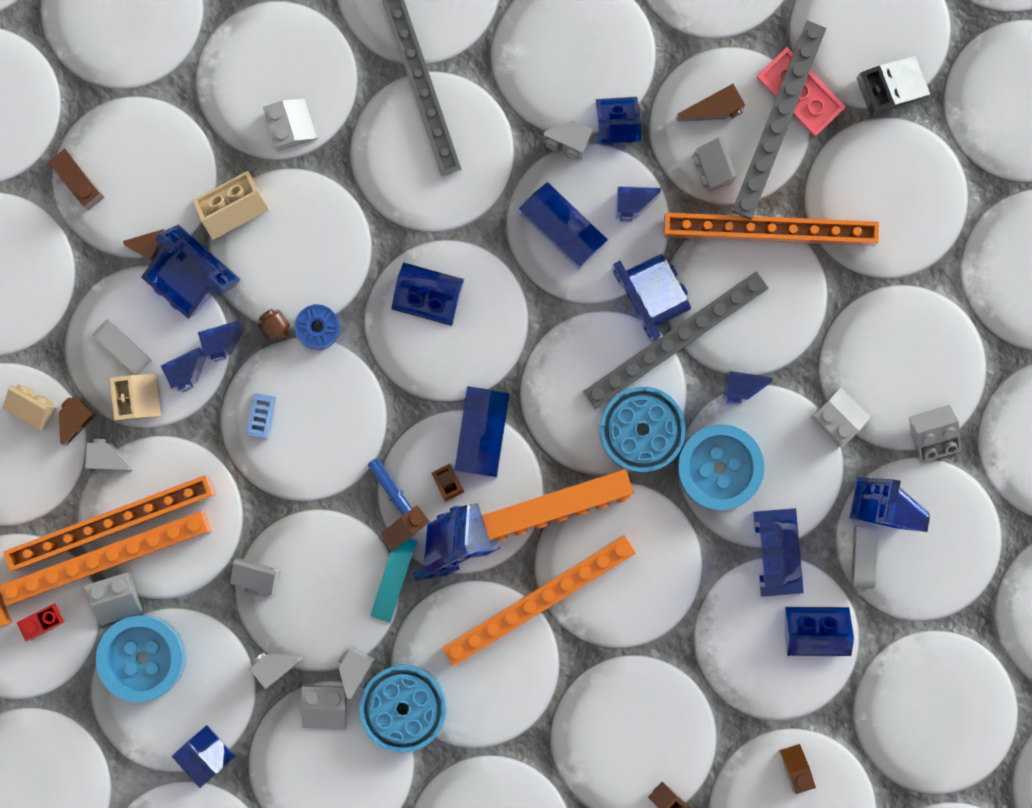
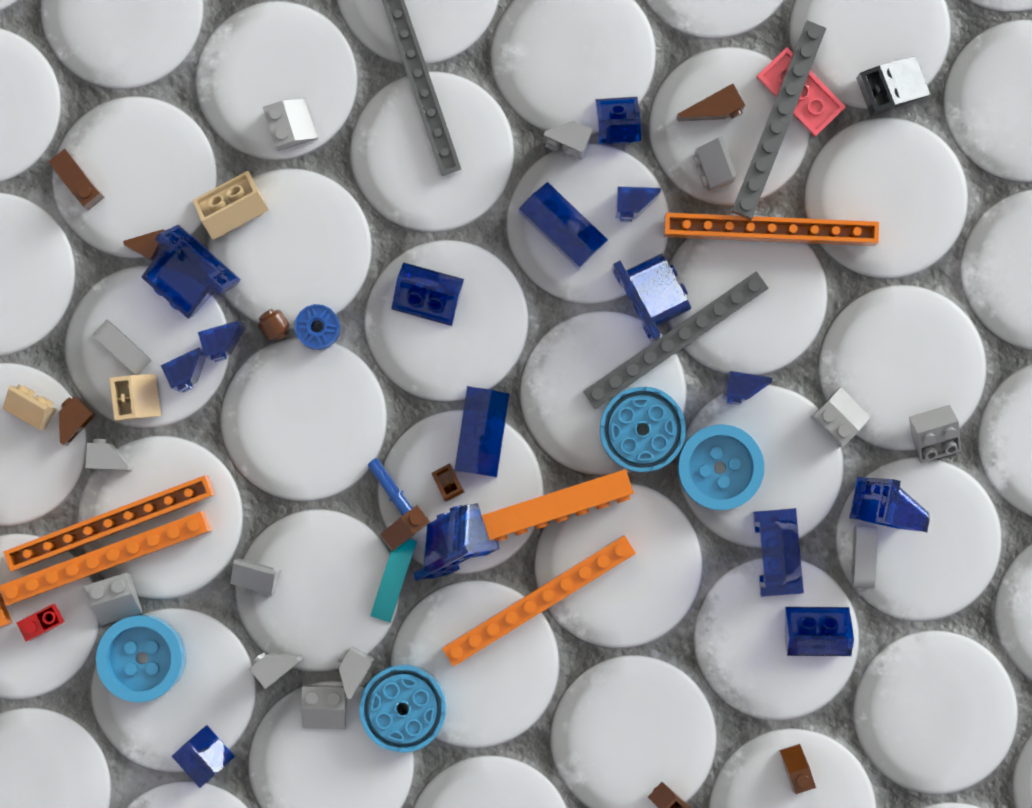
medium blue slope [246,393,276,439] -> none

